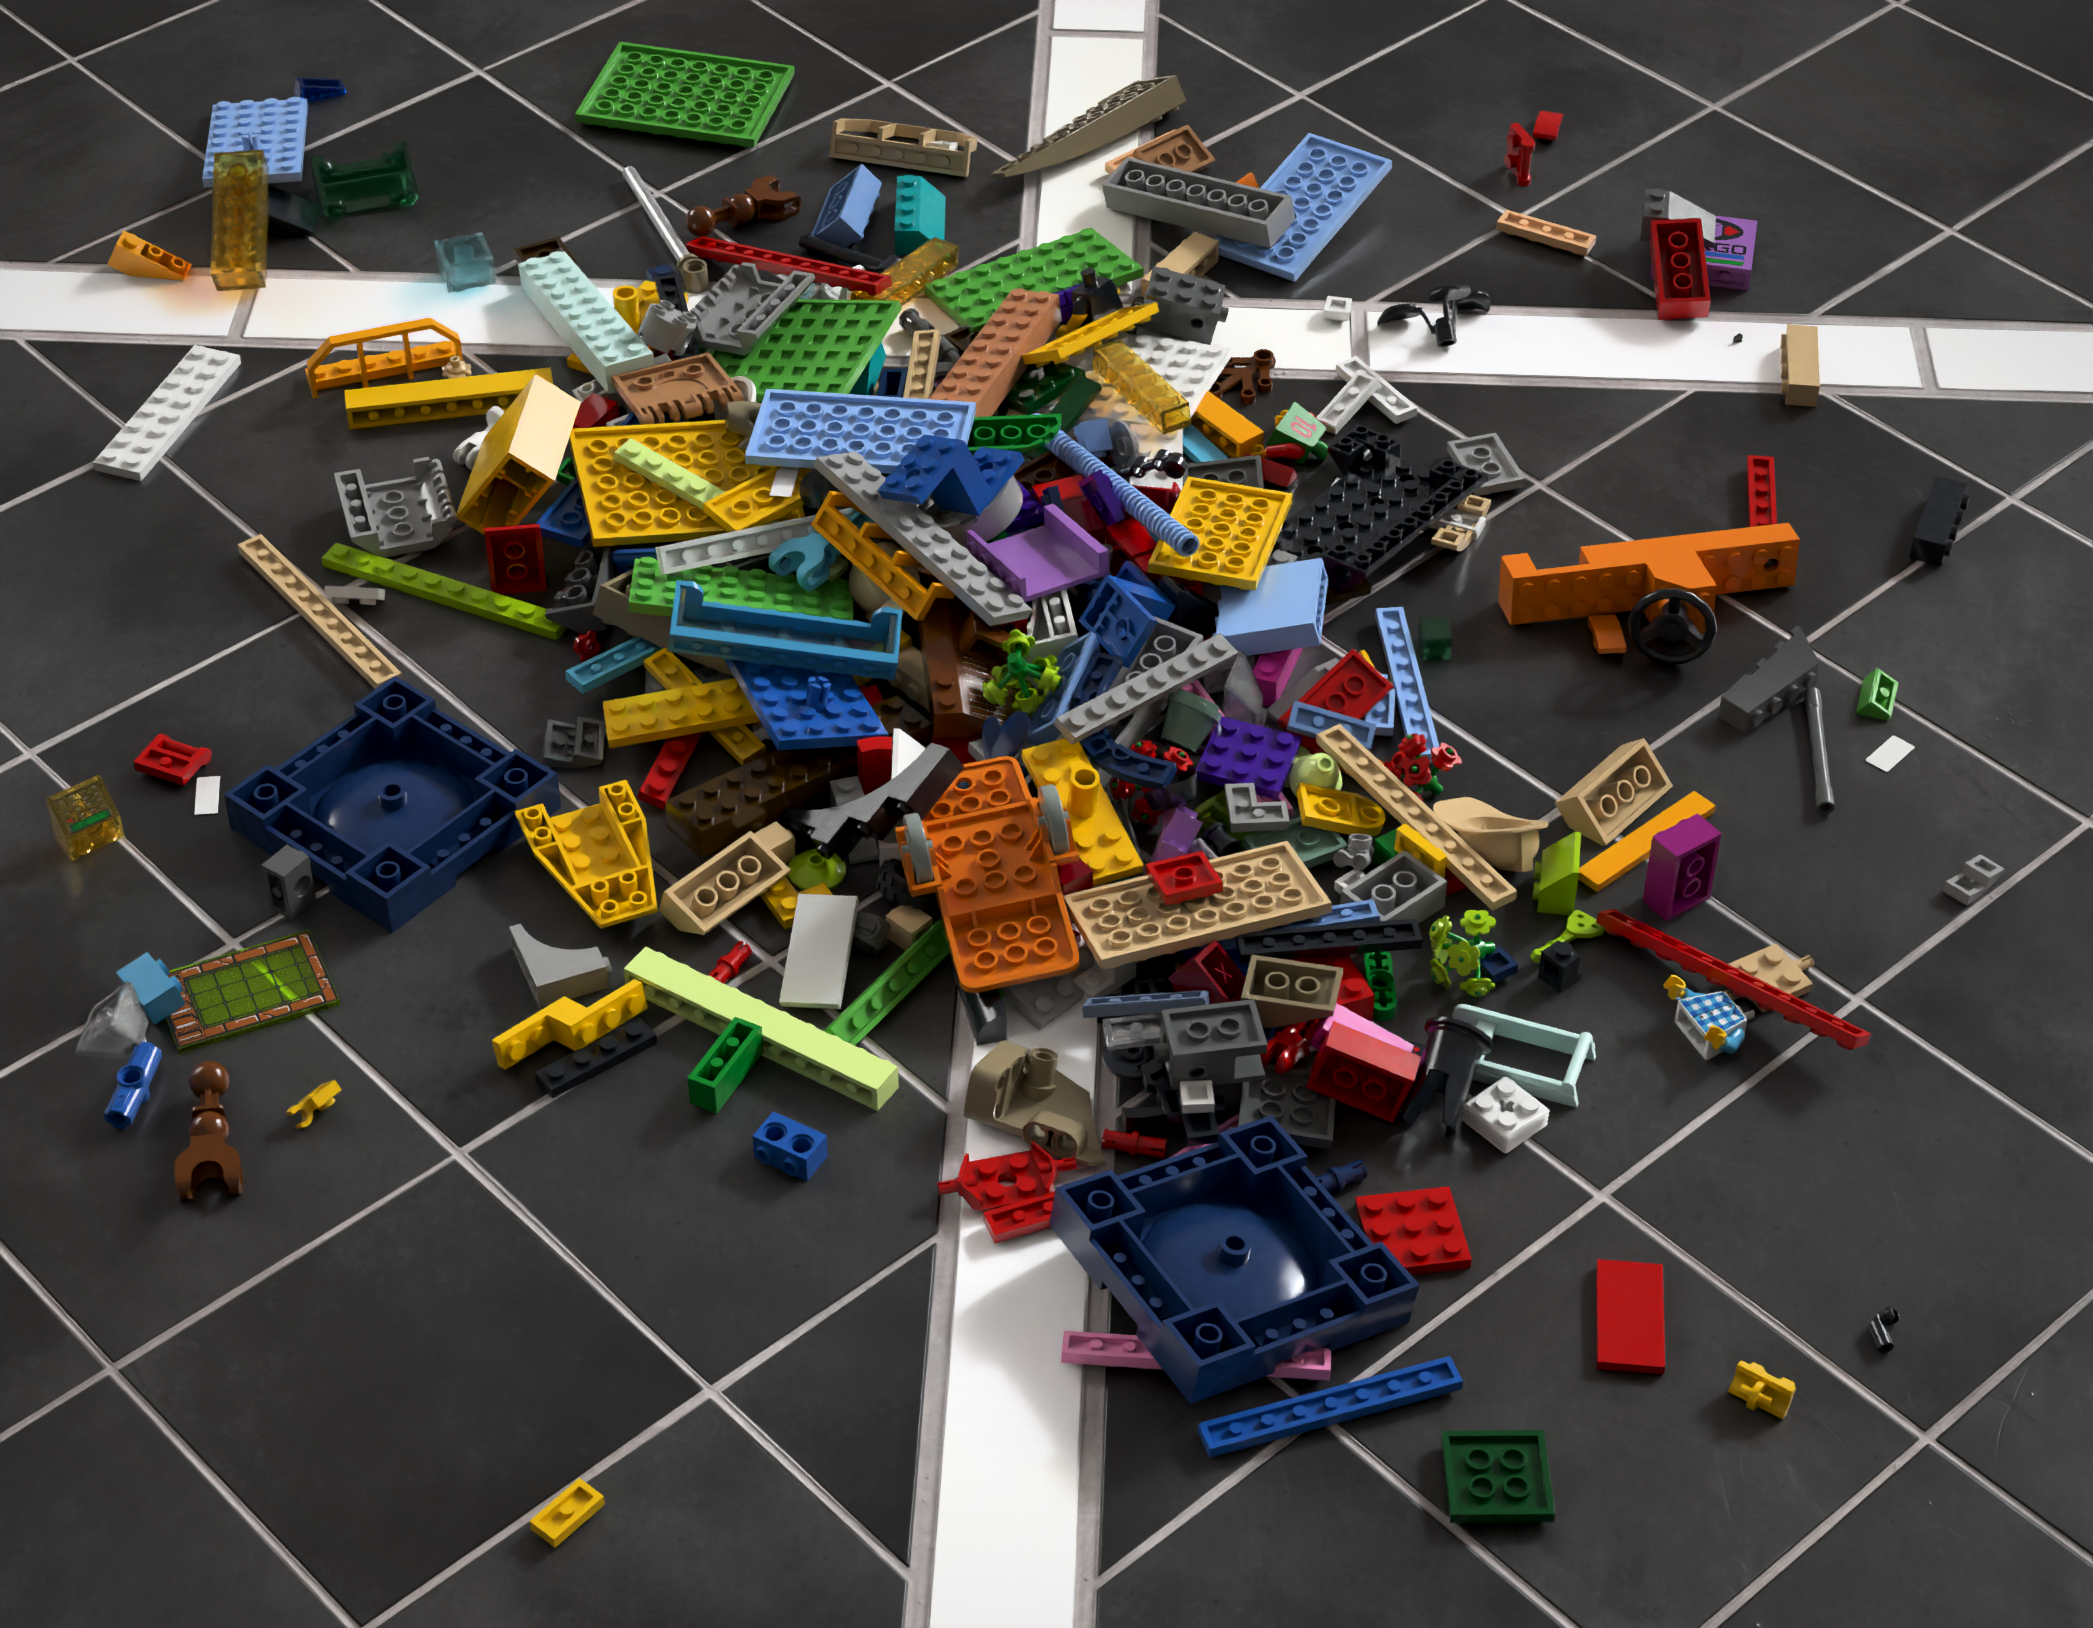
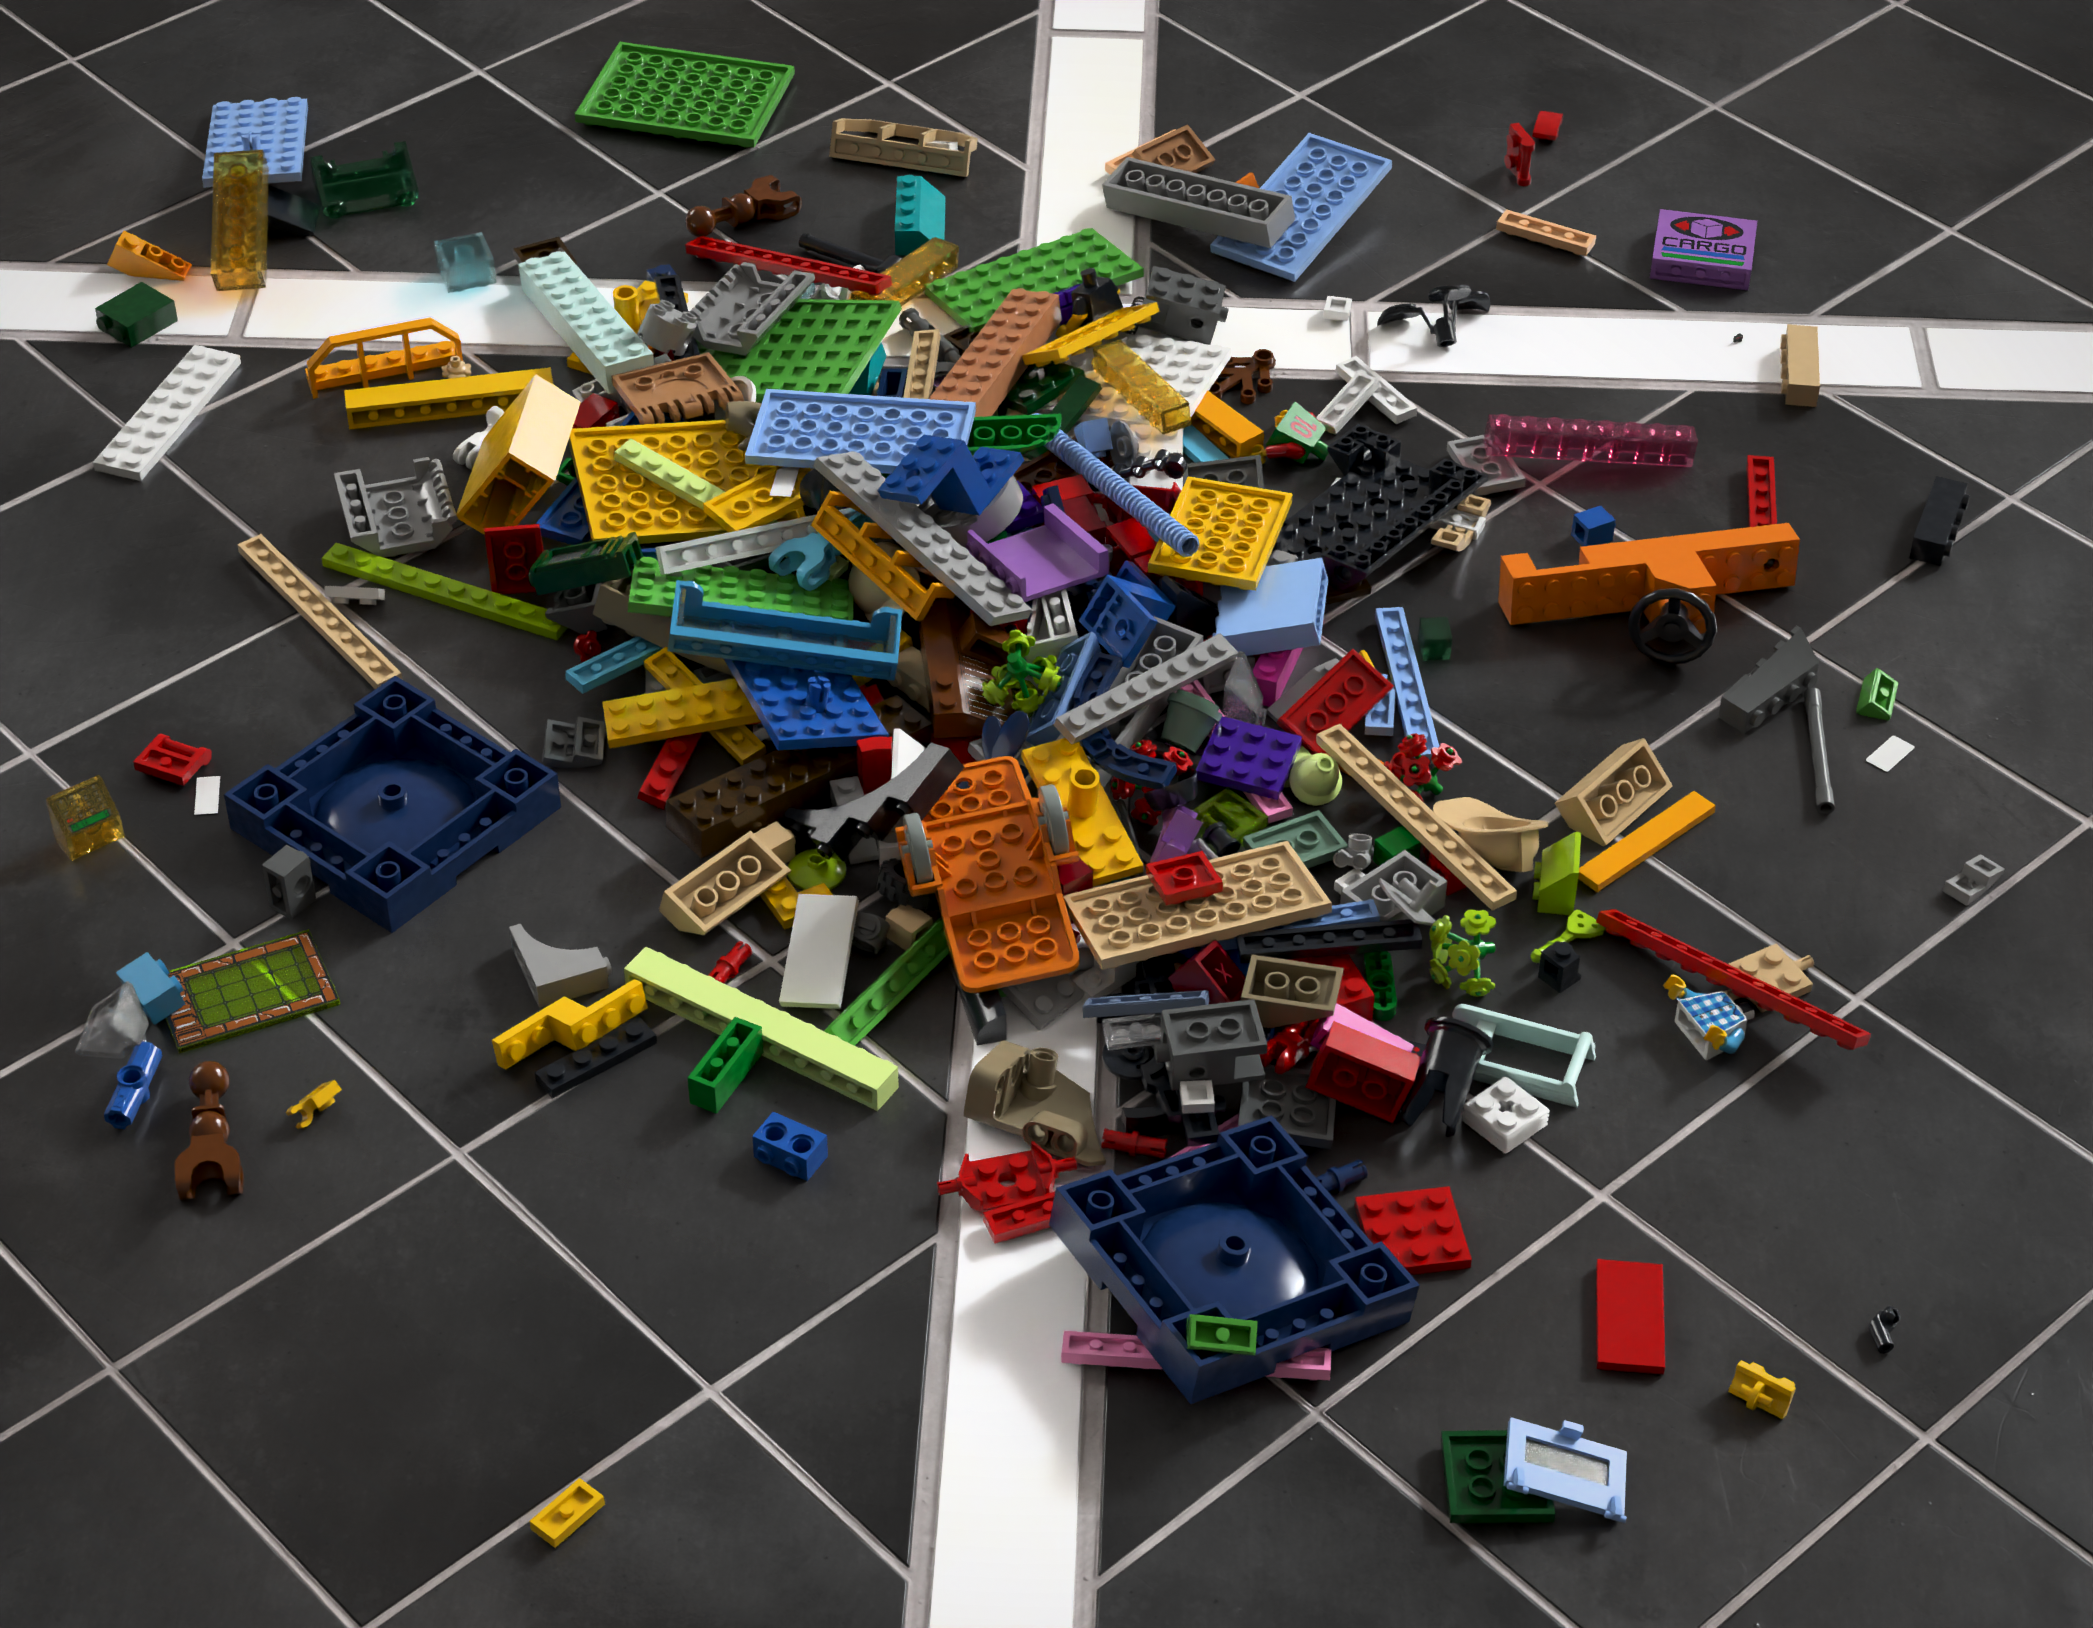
clear blue slope [294,77,346,102] -> none
yellow wedge [515,780,658,929] -> none
flat silver piece [622,166,709,294] -> none
medium blue slope [811,164,882,248] -> none
dark tan wedge [991,75,1186,179] -> none
dark purple plate [1078,469,1125,526] -> none
tan brick [1140,232,1219,297] -> none
blue plate [1198,1356,1463,1458] -> none
light grey plate [1225,783,1290,832] -> none
red slope [1244,453,1297,487] -> none
medium blue plate [1286,701,1377,751] -> none
yellow tile [1296,782,1385,837] -> none
yellow plate [1394,824,1447,878] -> none
dark blue plate [1480,946,1518,983] -> none
orange slope [1588,614,1626,654] -> none
dark grey slope [1640,188,1716,248] -> none
magenta brick [1642,813,1722,921] -> none
red brick [1649,218,1711,320] -> none
none -> dark green brick [95,282,178,348]
none -> dark green door [528,532,643,595]
none -> bright green slope [1186,1314,1258,1356]
none -> light grey shield [1378,878,1439,926]
none -> clear pink brick [1483,414,1698,467]
none -> light blue piece [1503,1417,1627,1523]
none -> blue brick [1571,505,1616,546]

